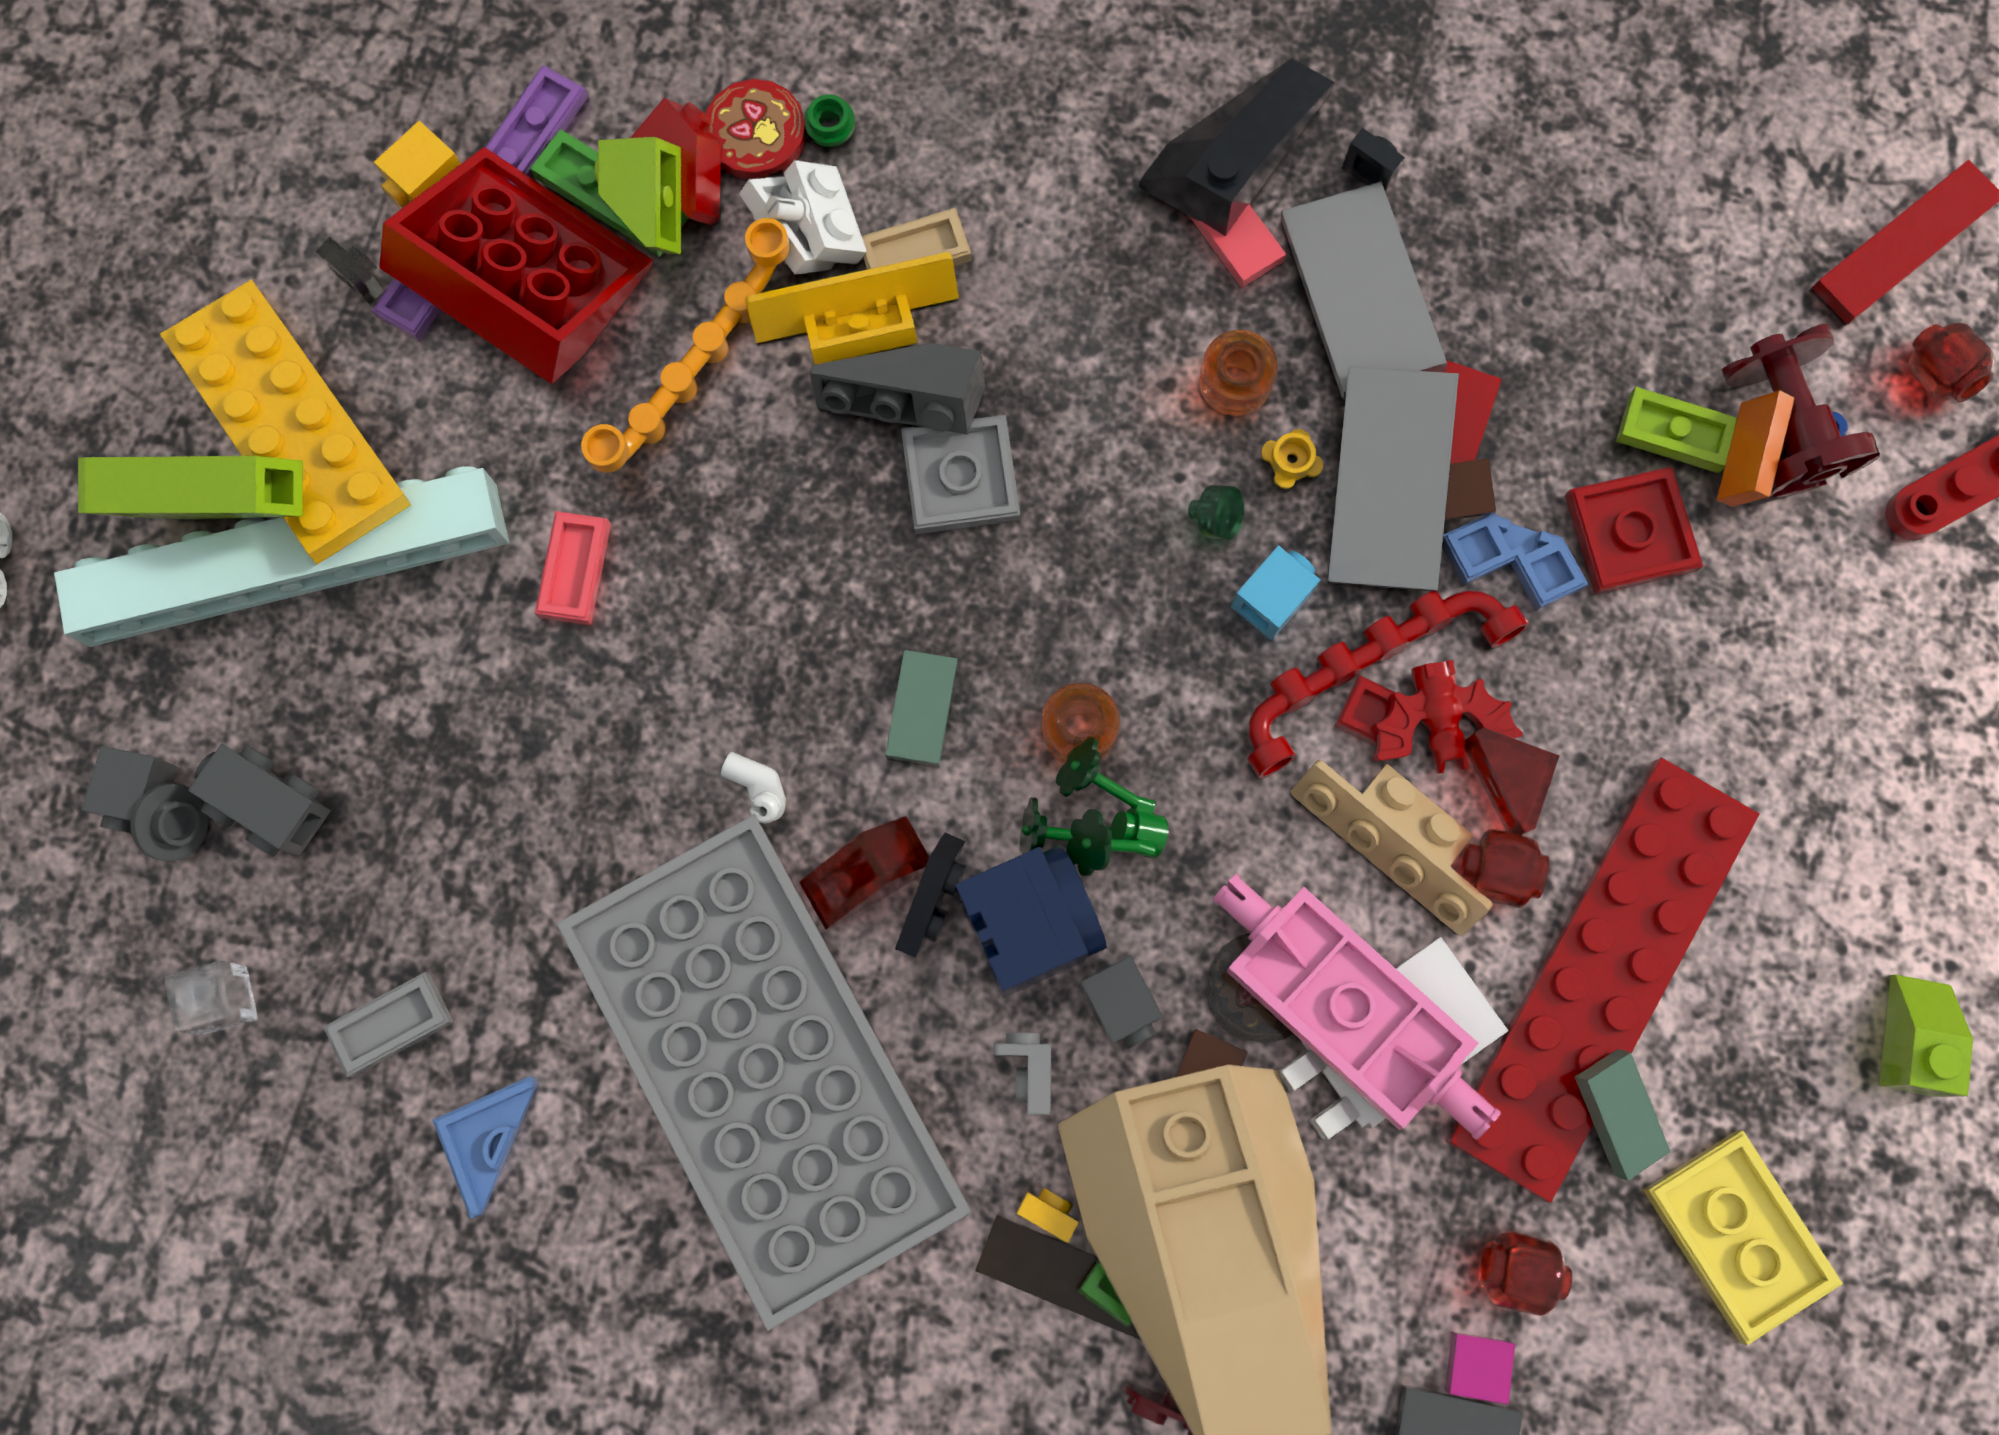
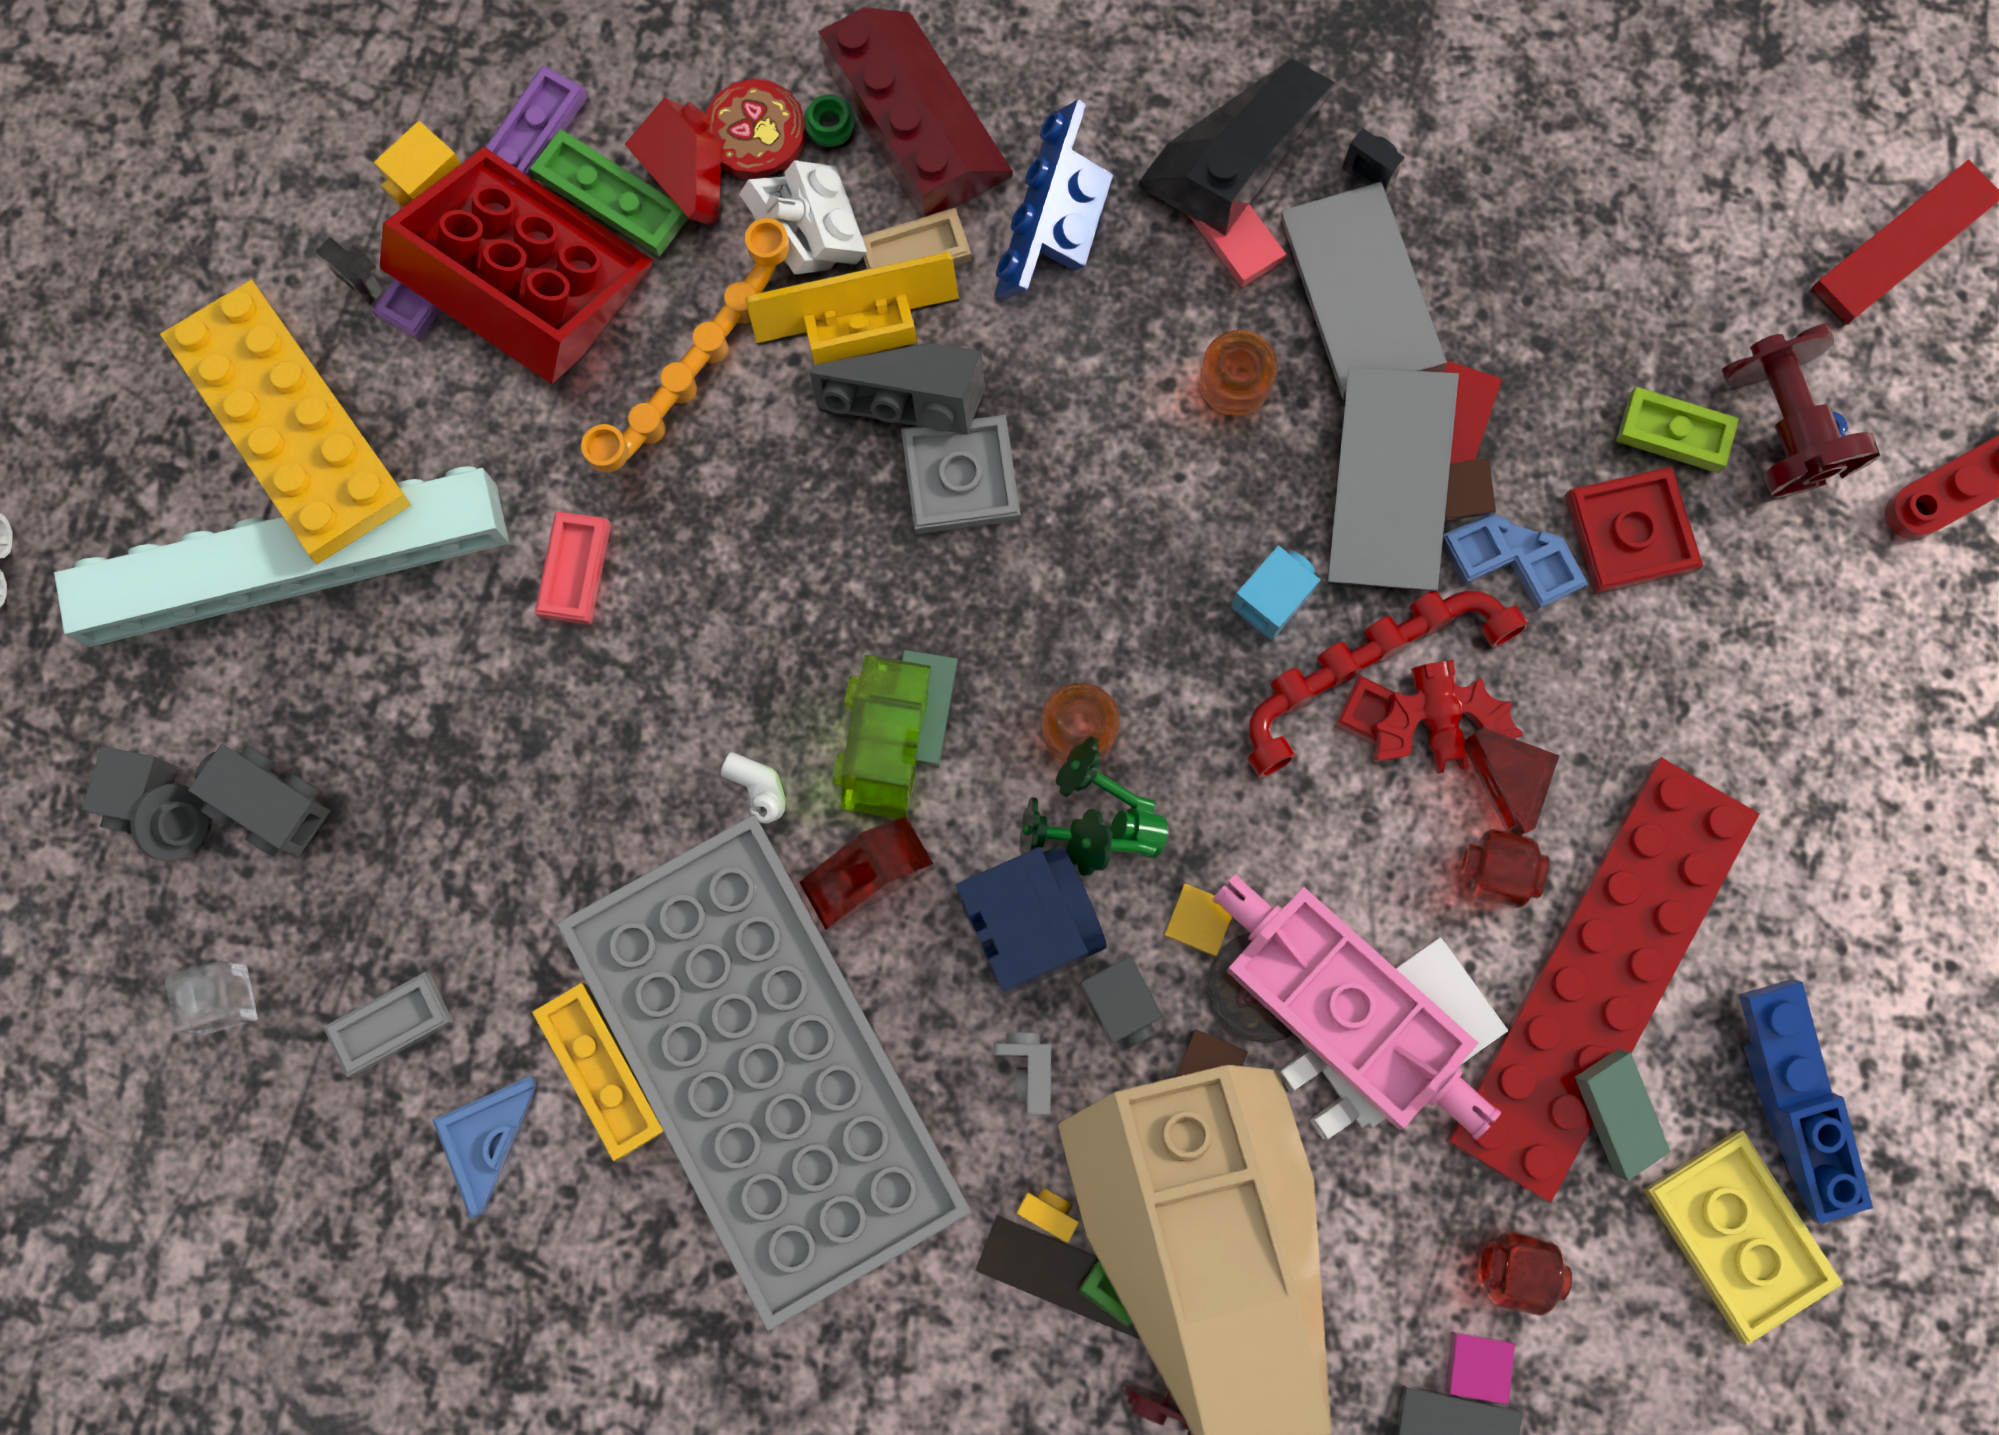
lime slope [78,456,303,520] -> none
lime slope [594,137,681,255] -> none
black plate [895,832,967,958] -> none
clear green tile [1188,485,1245,540] -> none
yellow plate [1261,429,1323,489] -> none
tan bracket [1291,760,1492,935] -> none
orange tile [1717,390,1794,507] -> none
lime slope [1879,974,1973,1097] -> none
clear red head [1908,323,1996,403] -> none
none -> yellow plate [532,983,665,1161]
none -> dark red slope [818,7,1013,218]
none -> clear neon green brick [833,655,931,820]
none -> bracket [994,99,1113,300]
none -> yellow tile [1163,884,1232,958]
none -> blue slope [1739,979,1873,1224]

